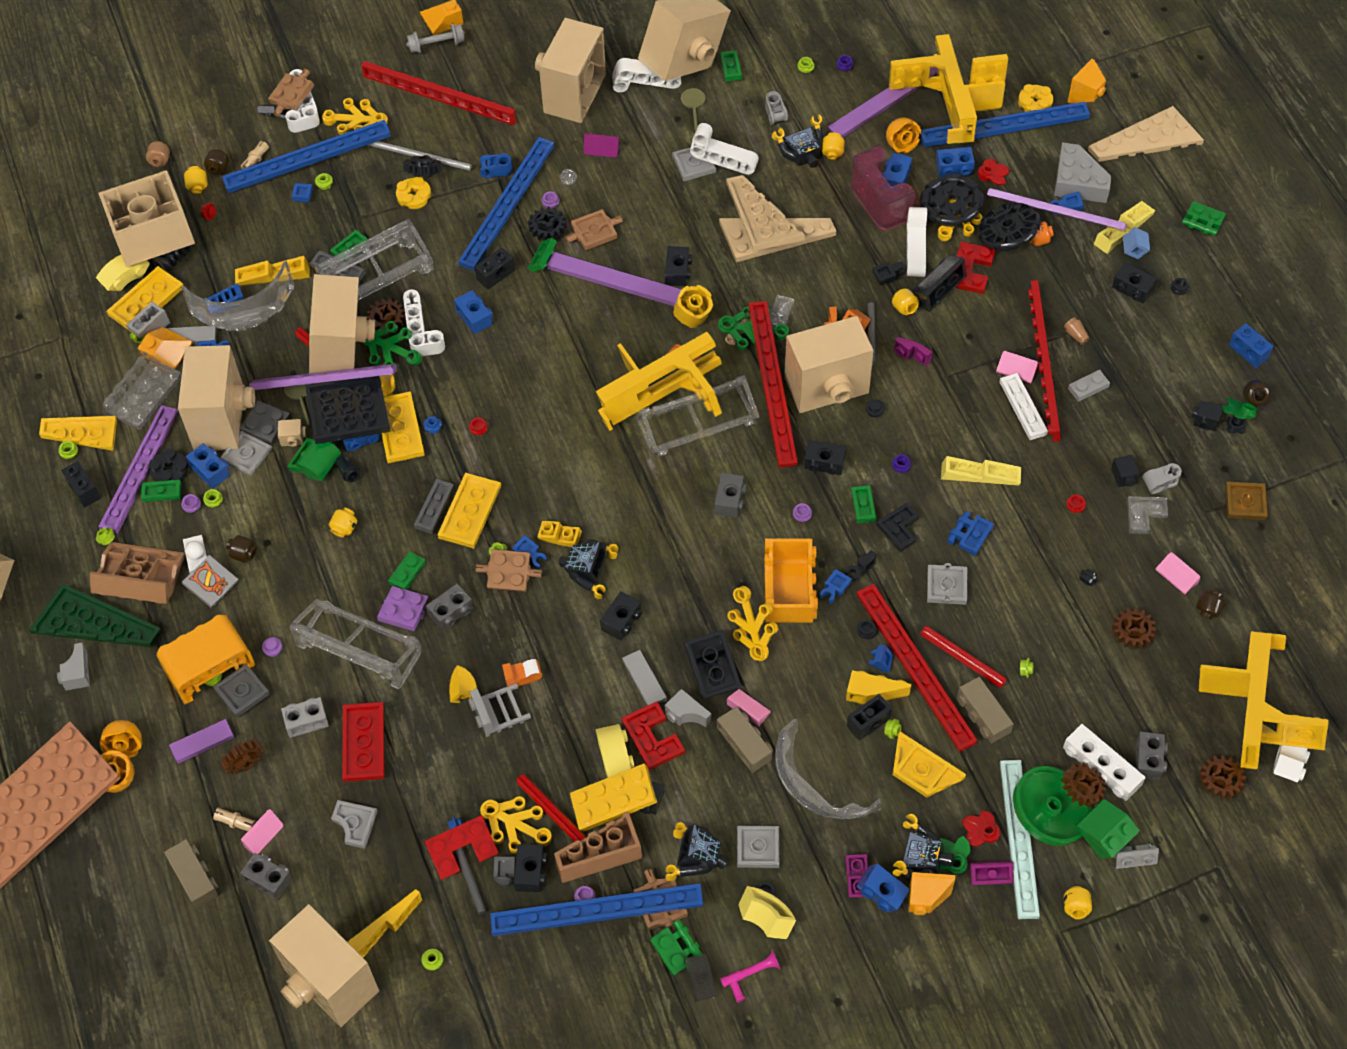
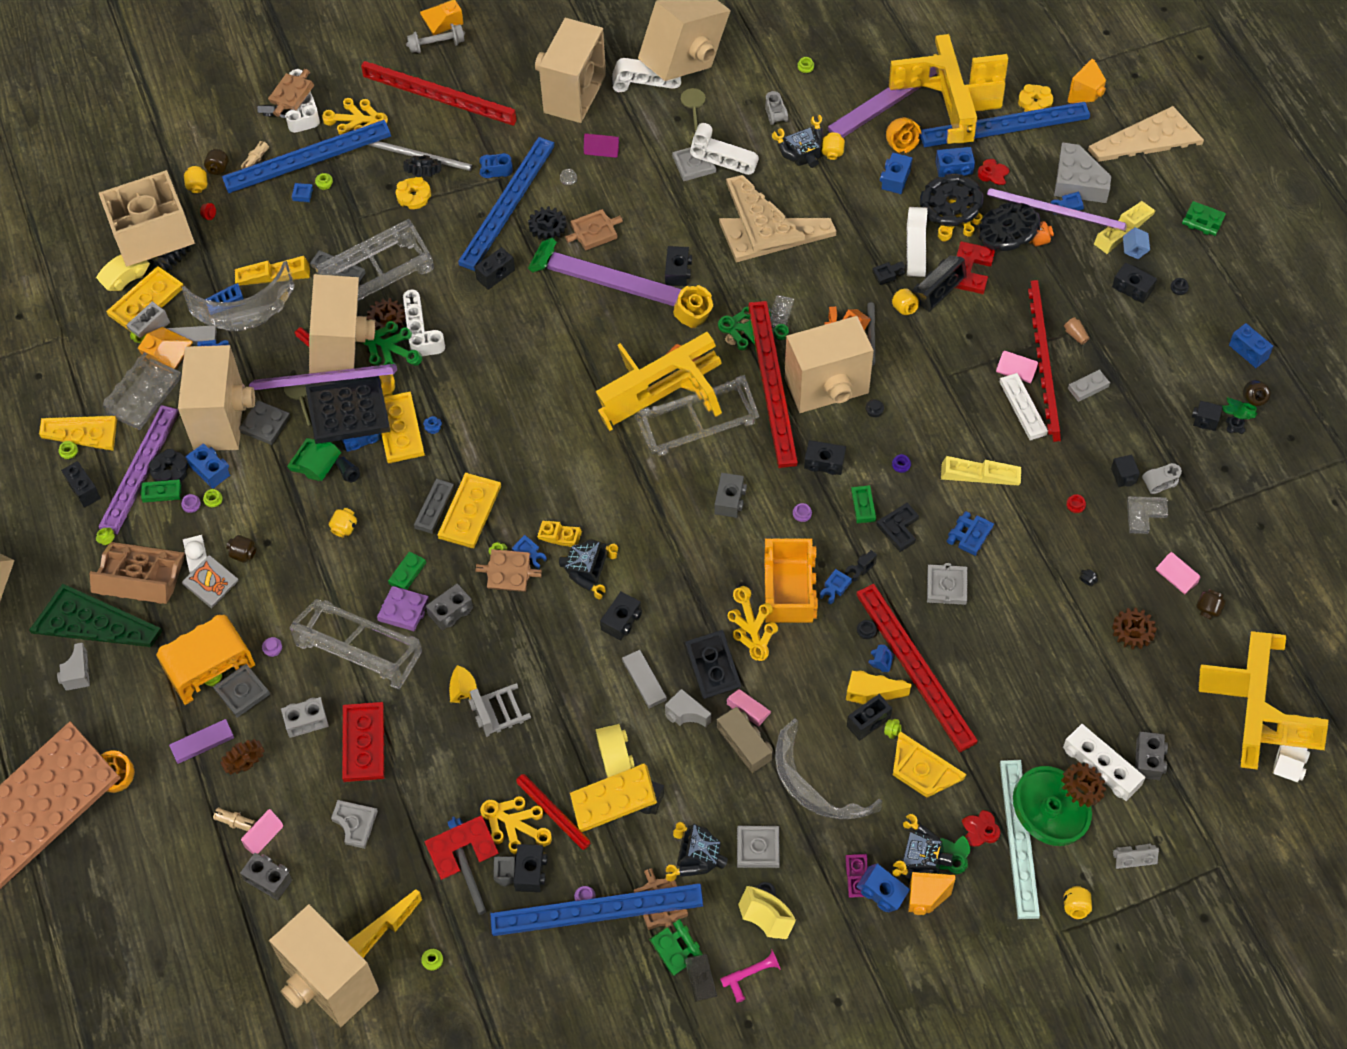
light orange cylinder [100,720,142,758] -> none
medium nougat head [146,141,170,167] -> none
dark tan brick [164,839,219,909] -> none
light grey tile [220,431,273,476] -> none
tan brick [278,419,307,447] -> none
green plate [330,230,369,261] -> none
blue brick [454,290,493,334] -> none
red plate [469,417,488,436] -> none
orange leg [502,659,542,687] -> none
medium lavender plate [542,191,559,208] -> none
medium nougat wedge [554,812,642,883] -> none
red plate [621,701,685,770] -> none
green plate [720,50,742,82] -> none
dark purple plate [837,55,853,71] -> none
clear pink windscreen [851,144,915,230] -> none
magenta slope [894,337,932,366] -> none
red axle [921,626,1007,688] -> none
dark tan brick [957,677,1014,743] -> none
magenta slope [969,860,1014,885] -> none
lime plate [1020,658,1034,678] -> none
green slope [1075,799,1140,858] -> none
reddish brown gear [1199,755,1246,800] -> none
pearl gold plate [1225,482,1268,520] -> none

